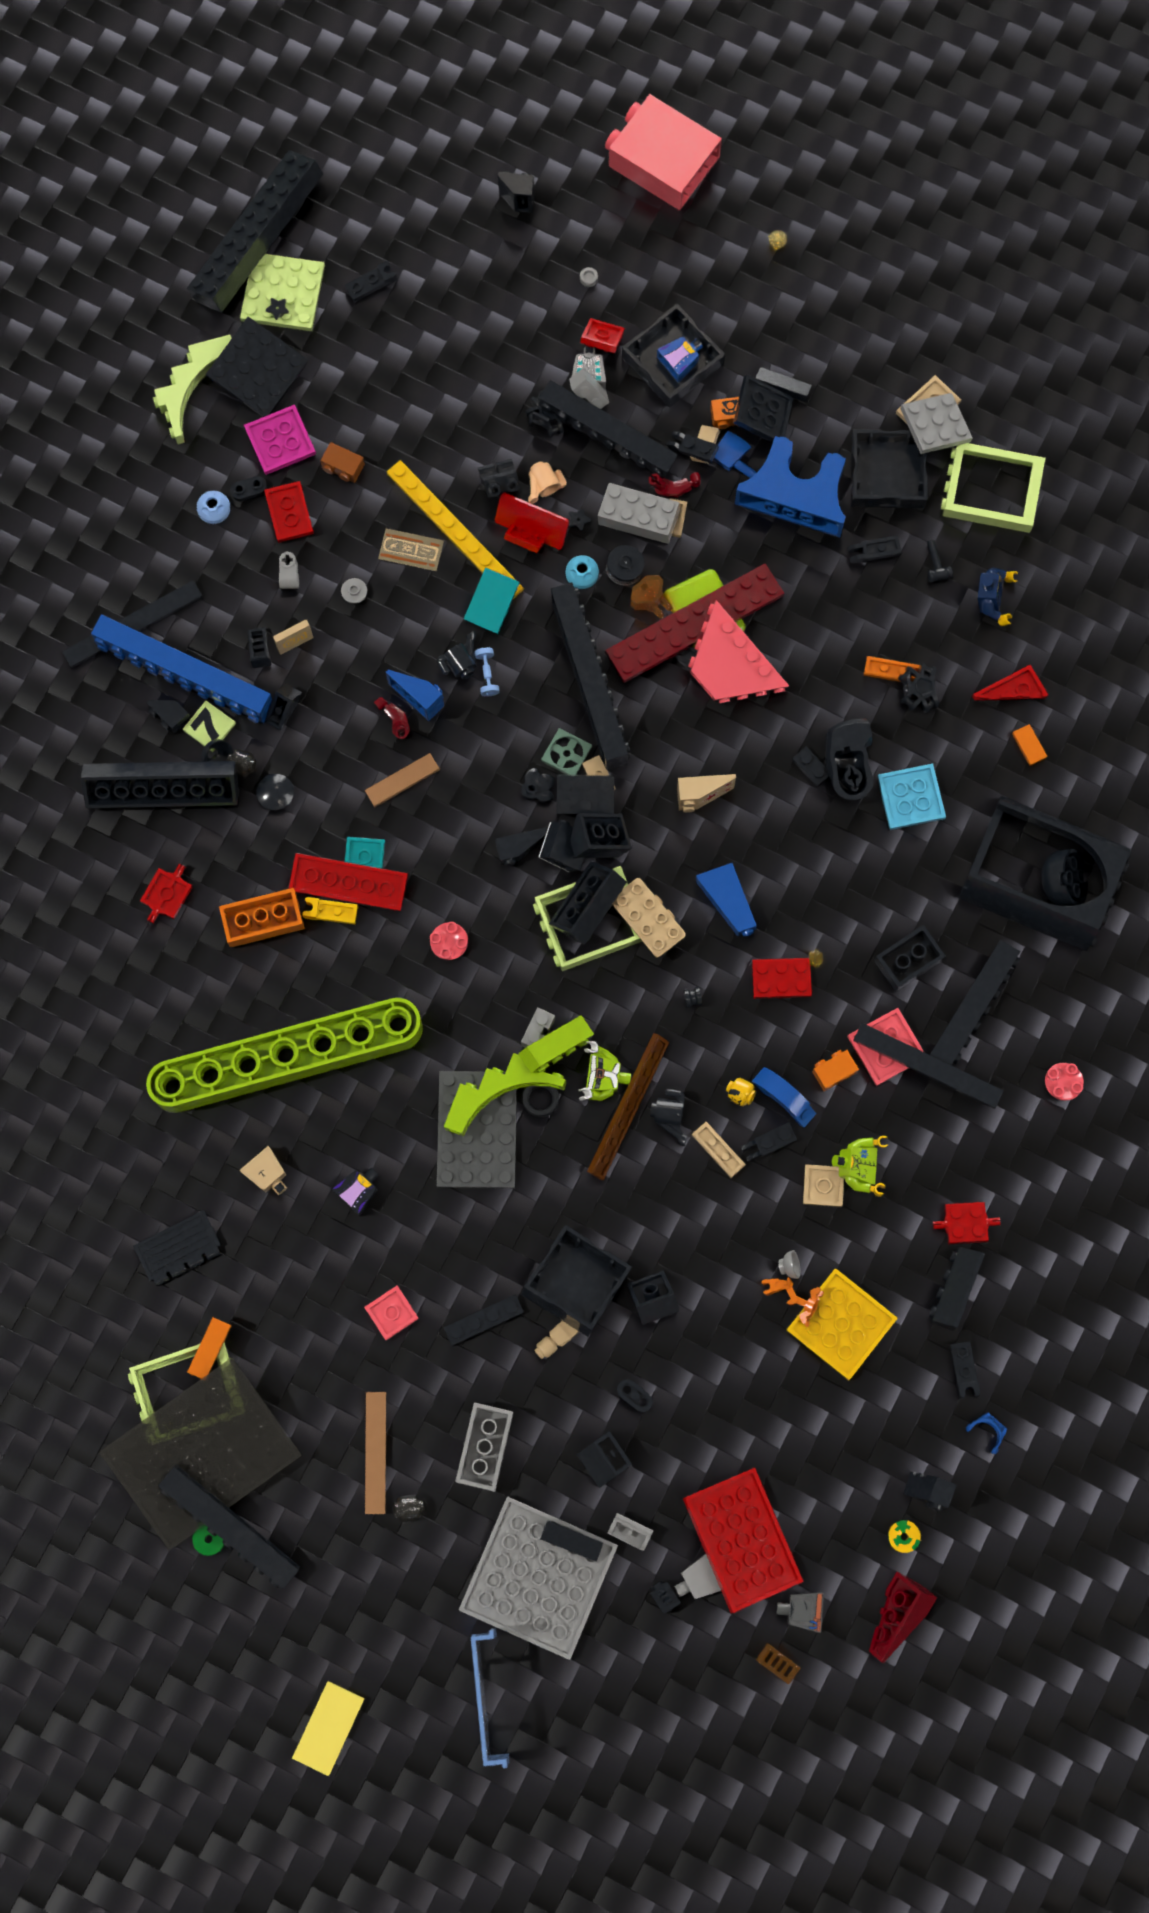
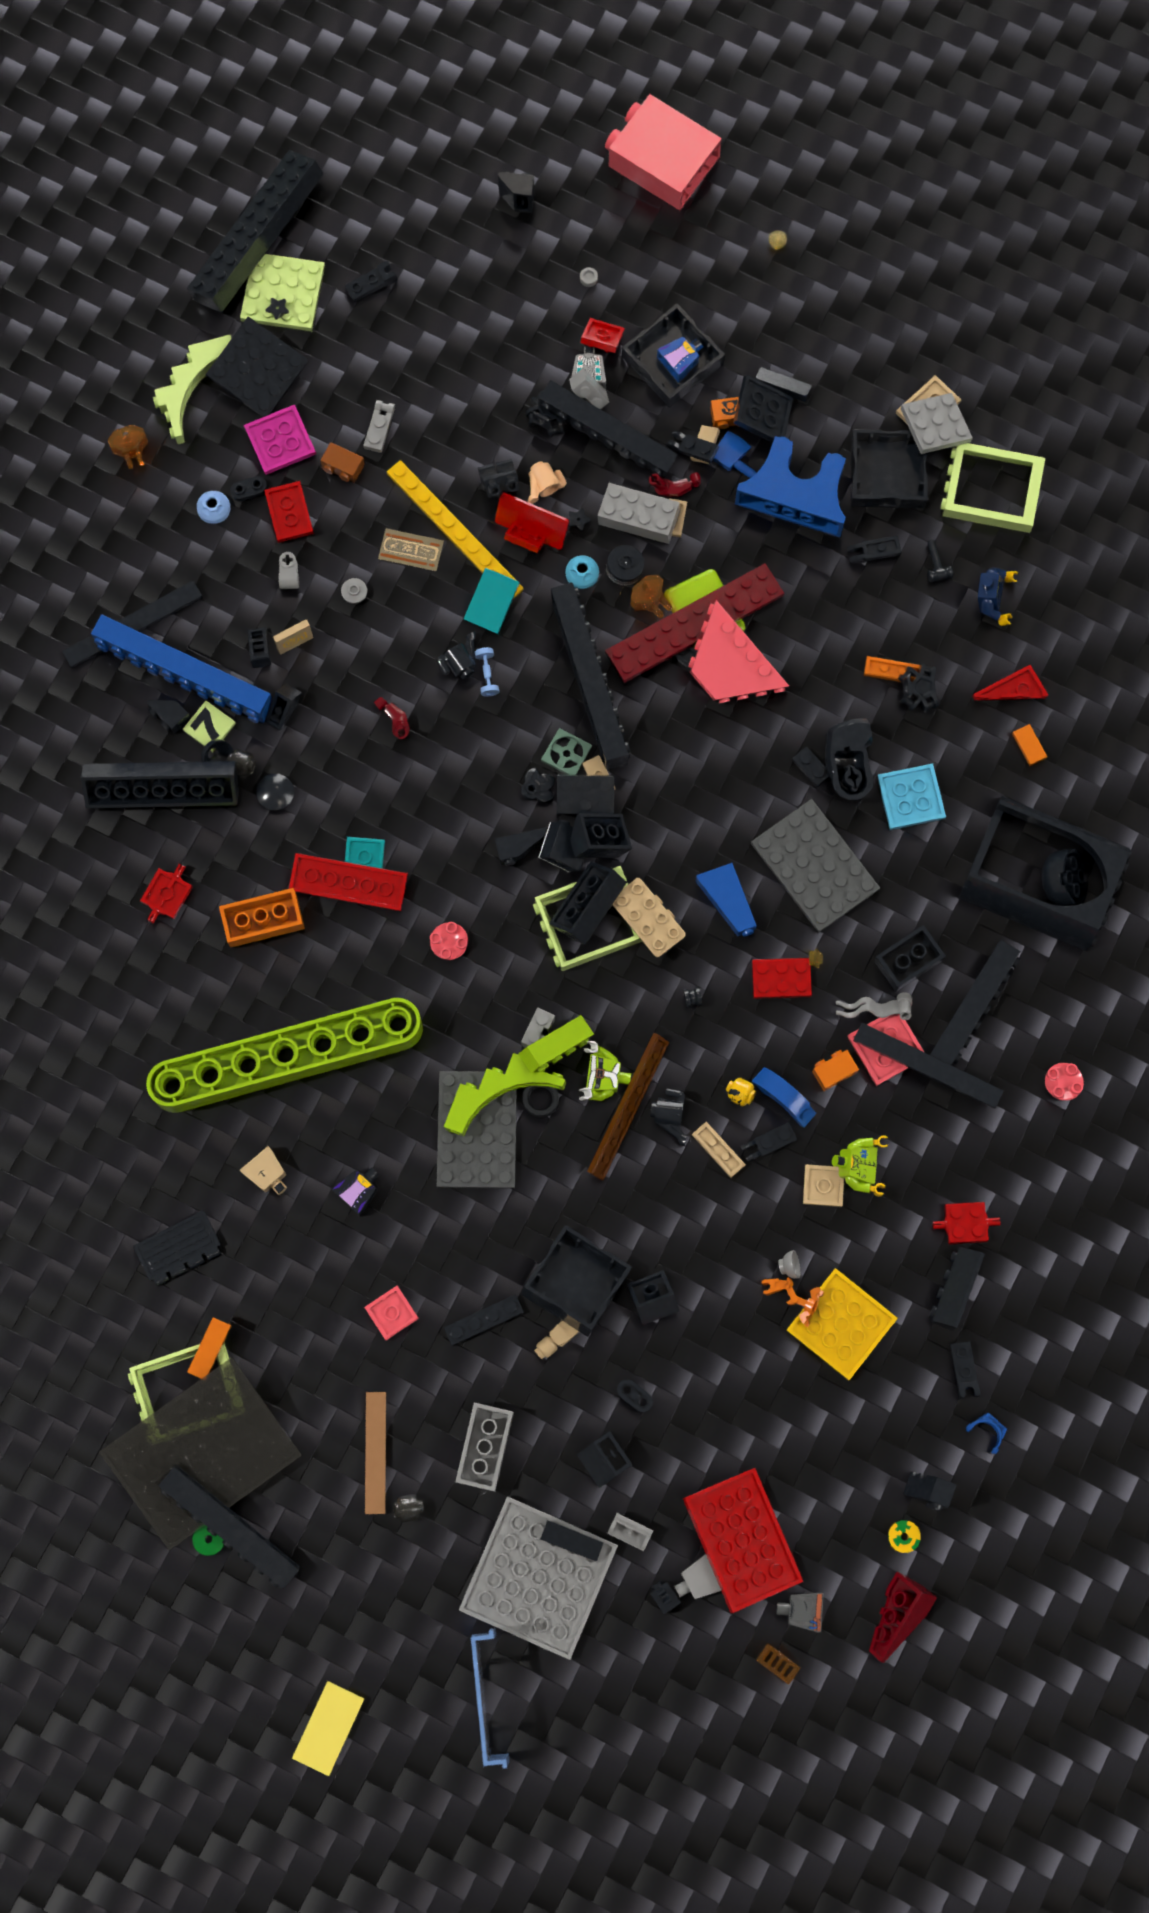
yellow plate [303,897,358,925] -> none
medium nougat tile [365,753,440,807] -> none
blue slope [386,670,444,721] -> none
tan slope [677,774,736,812] -> none
none -> clear orange hinge [108,425,148,469]
none -> light grey plate [363,400,395,453]
none -> dark grey plate [751,799,880,933]
none -> light grey flag [836,992,912,1020]

